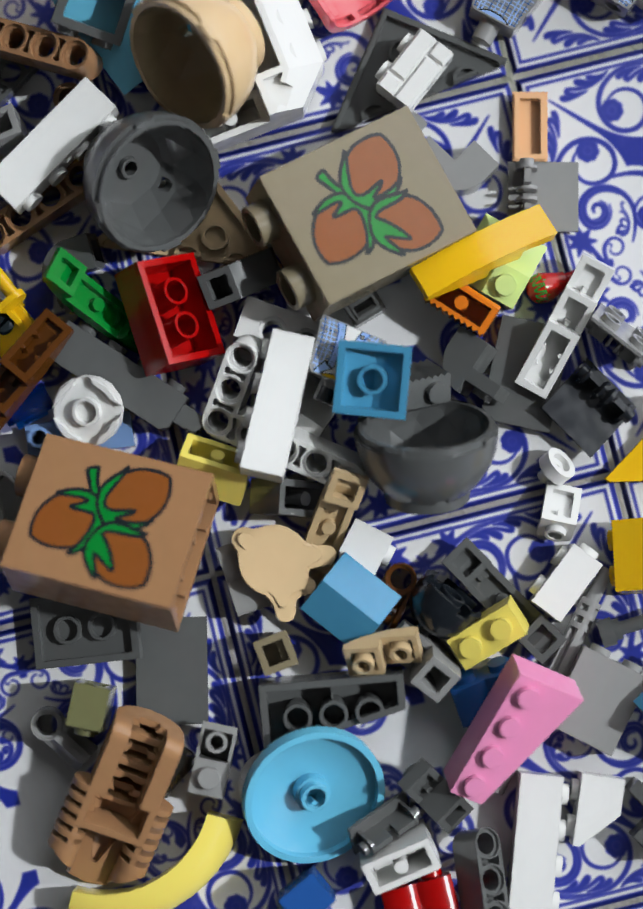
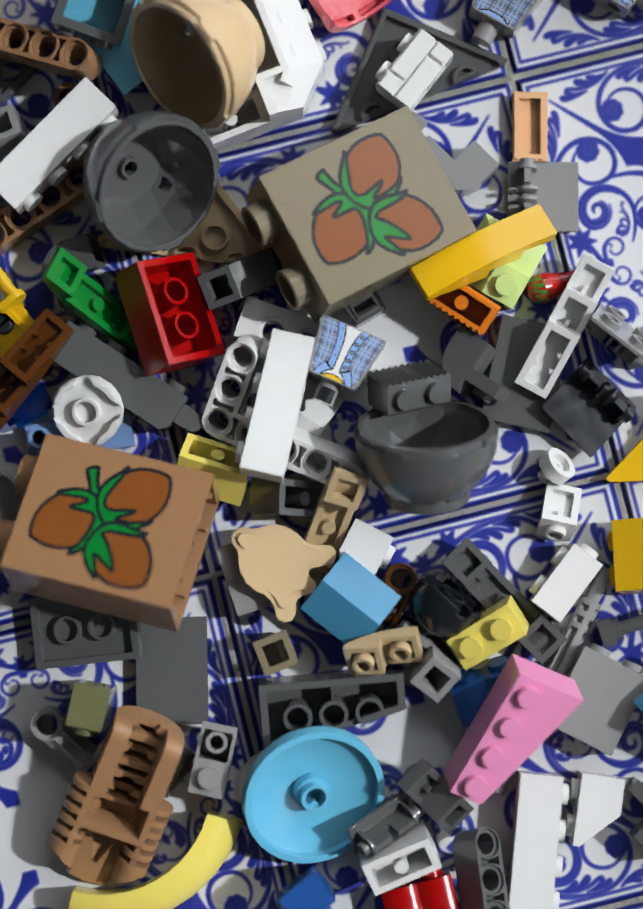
dark azure slope [332,340,413,420] -> none

